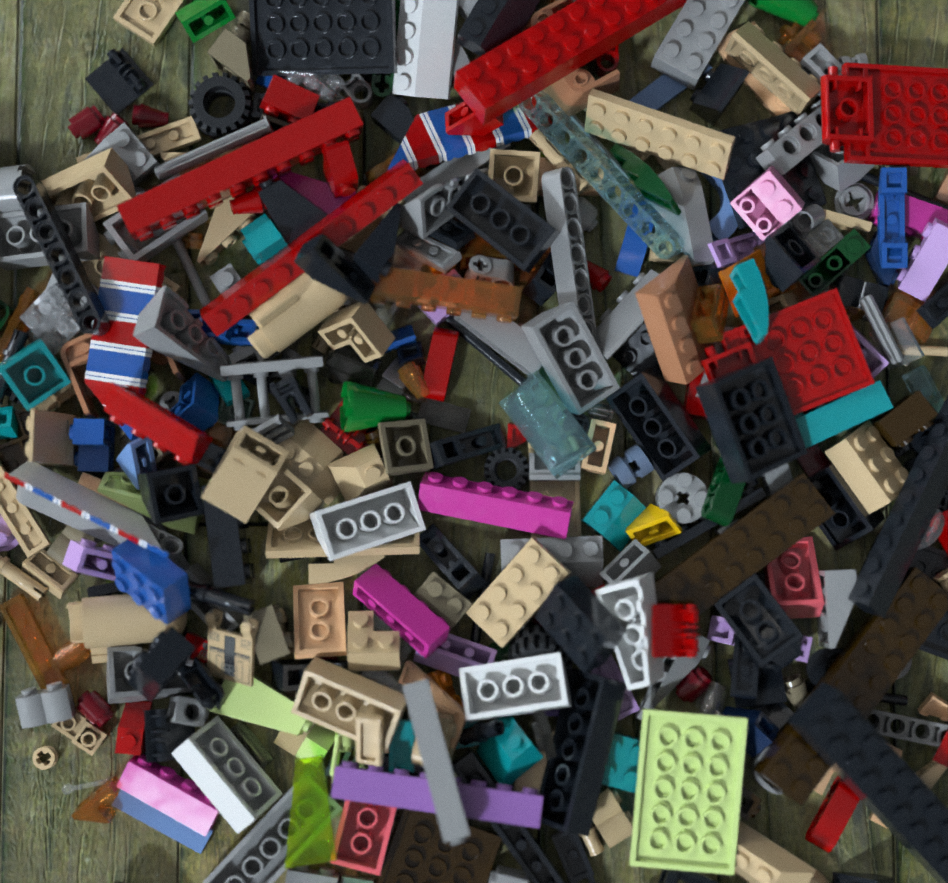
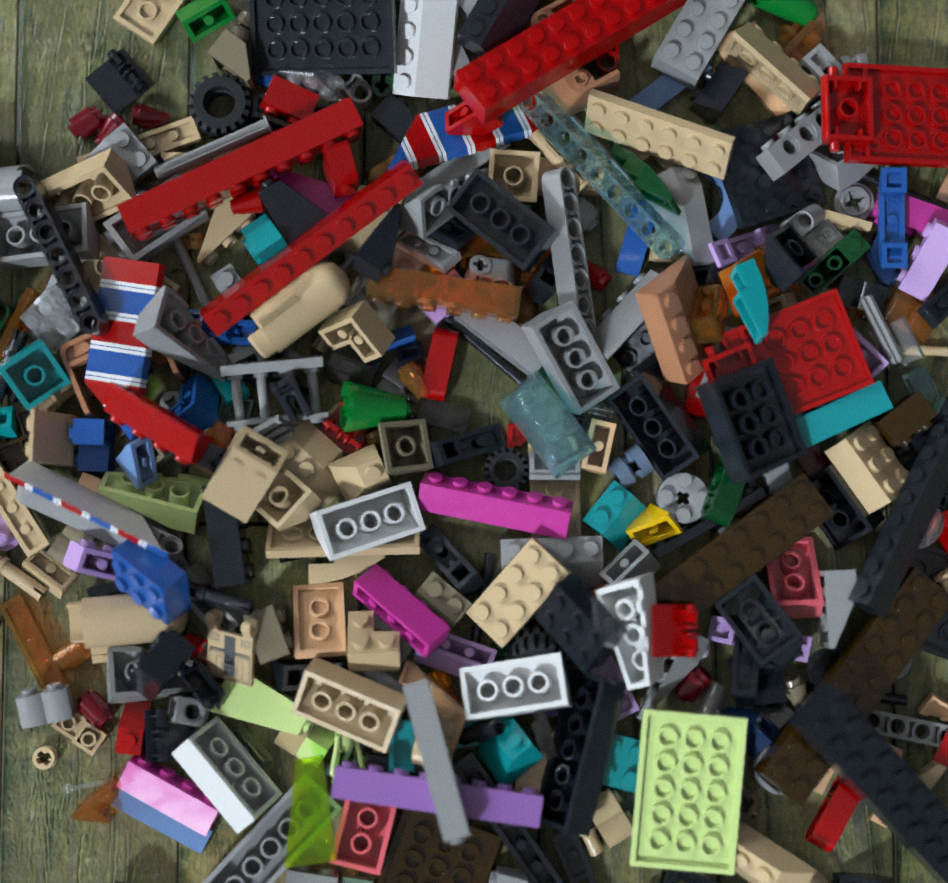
black slope [137,464,205,525] -> none
black slope [294,233,376,304] -> none
tan tile [356,713,384,767] -> none
bright pink slope [730,165,805,241] -> none

